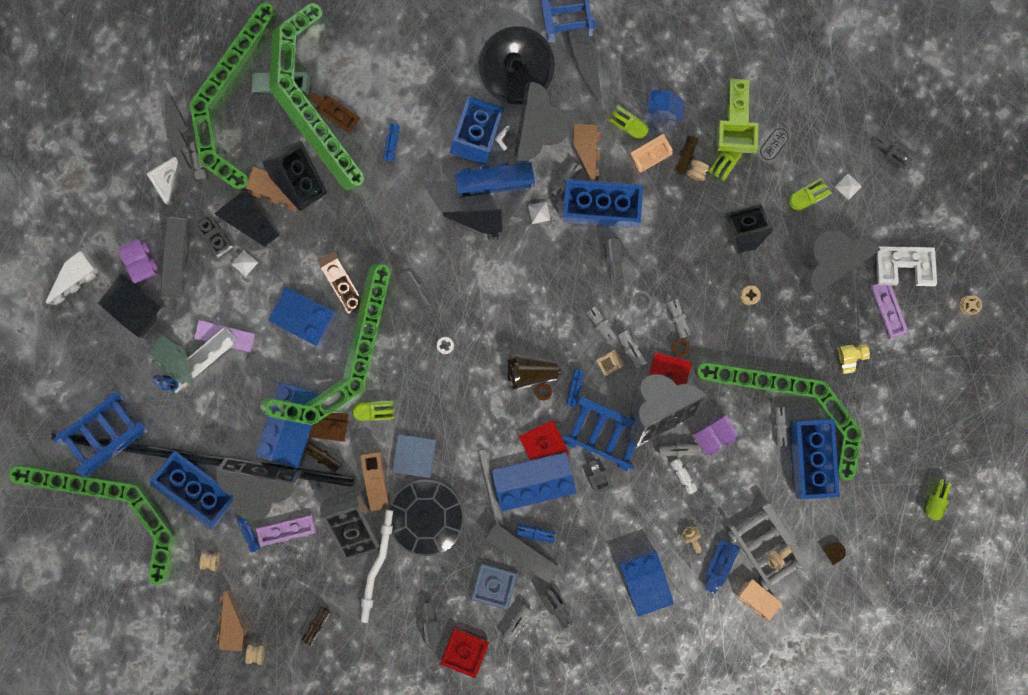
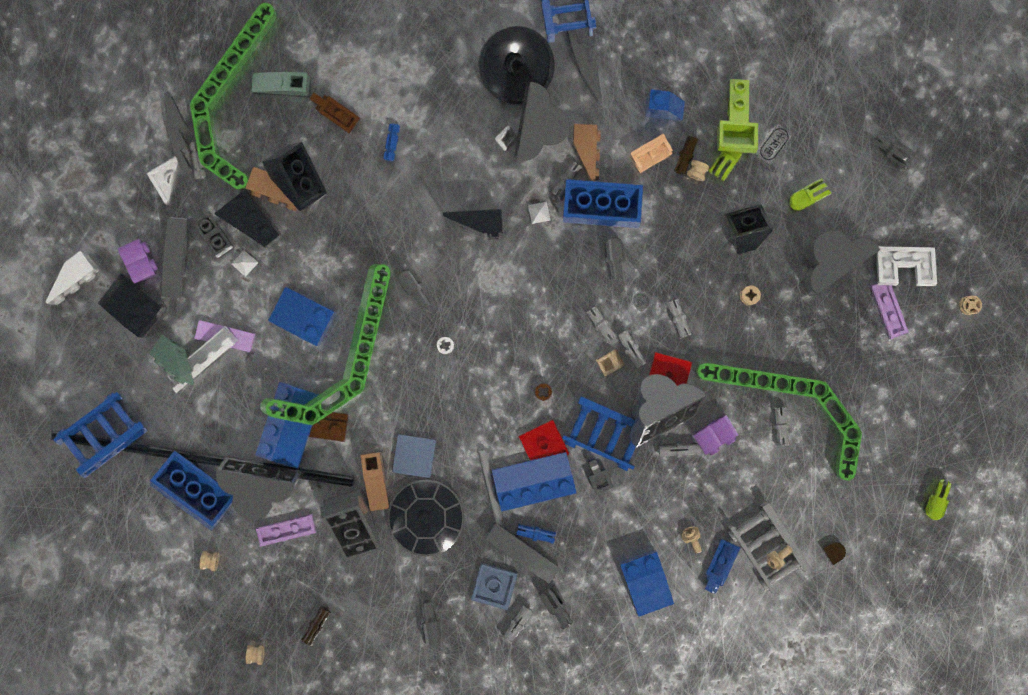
bright green beam [9,465,176,585] -> none
blue pin [152,375,179,391] -> none
medium nougat slope [216,589,247,652] -> none
blue axle [236,517,261,553] -> none
bright green beam [269,3,364,190] -> none
dark brown pin [304,441,342,473] -> none
medium nougat slope [318,251,361,314] -> none
lime arm [352,401,394,421] -> none
white bar [360,510,393,623] -> none
red plate [440,627,490,679] -> none
blue slope [450,96,504,165] -> none
blue slope [455,160,535,198] -> none
dark brown cone [507,353,561,391] -> none
blue axle [566,369,584,407] -> none
lime arm [607,104,649,139] -> none
white axle [671,458,697,494] -> none
reddish brown bush [672,339,690,356] -> none
light nougat hinge [735,579,783,620] -> none
blue slope [790,419,840,500] -> none
white slope [834,174,862,200] -> none
light yellow piece [838,344,870,374] -> none

